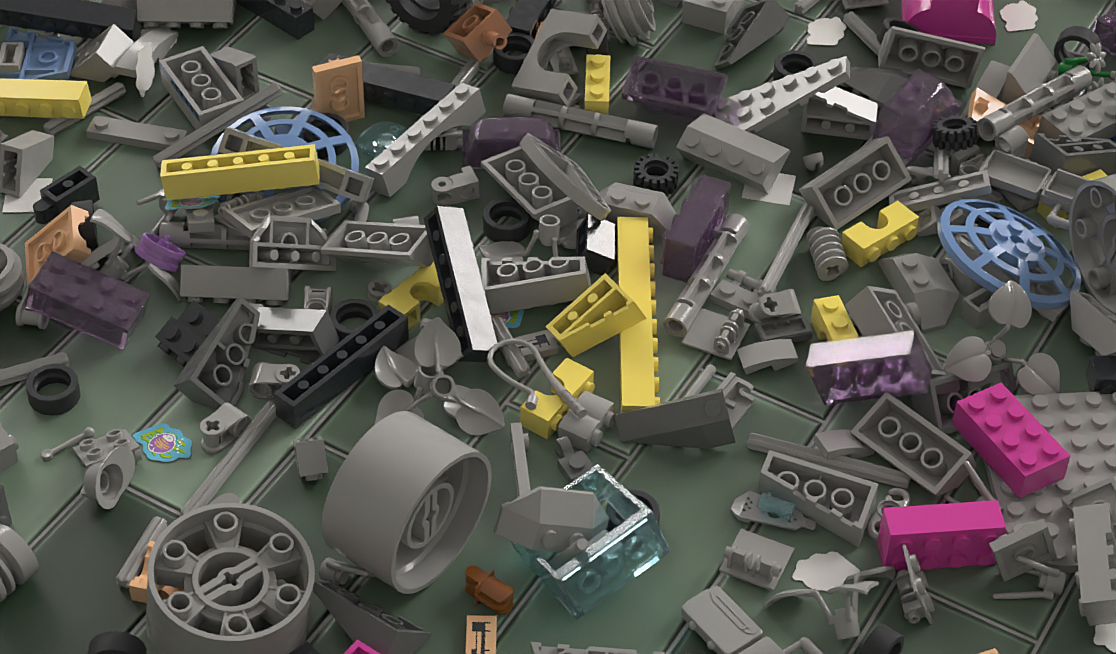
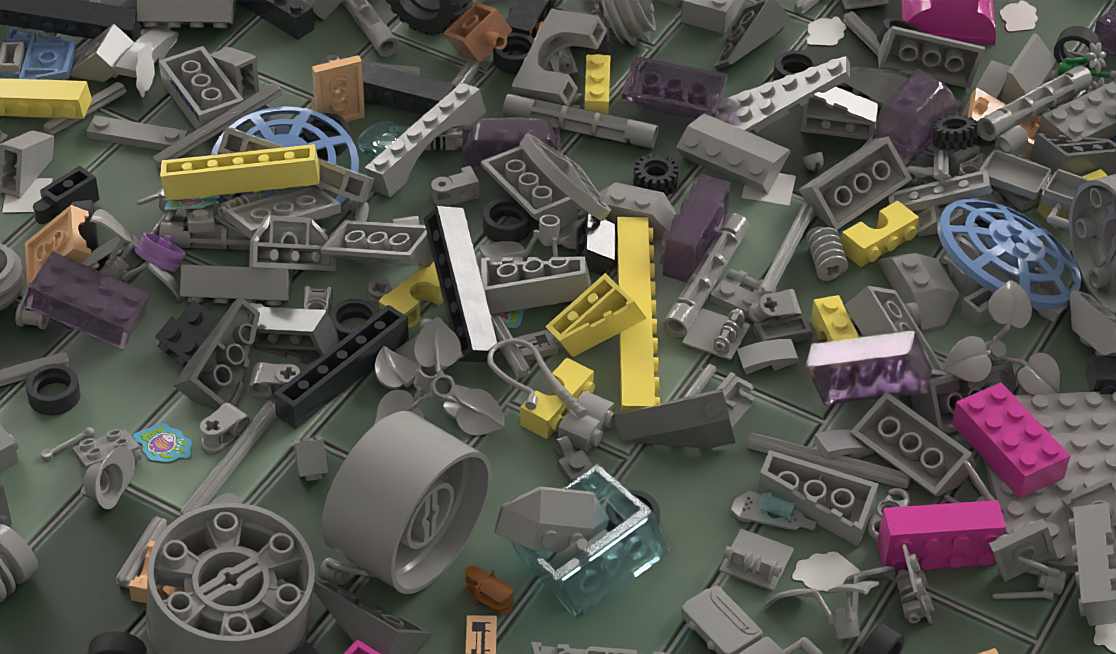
light grey plate [510,422,531,498] -> none

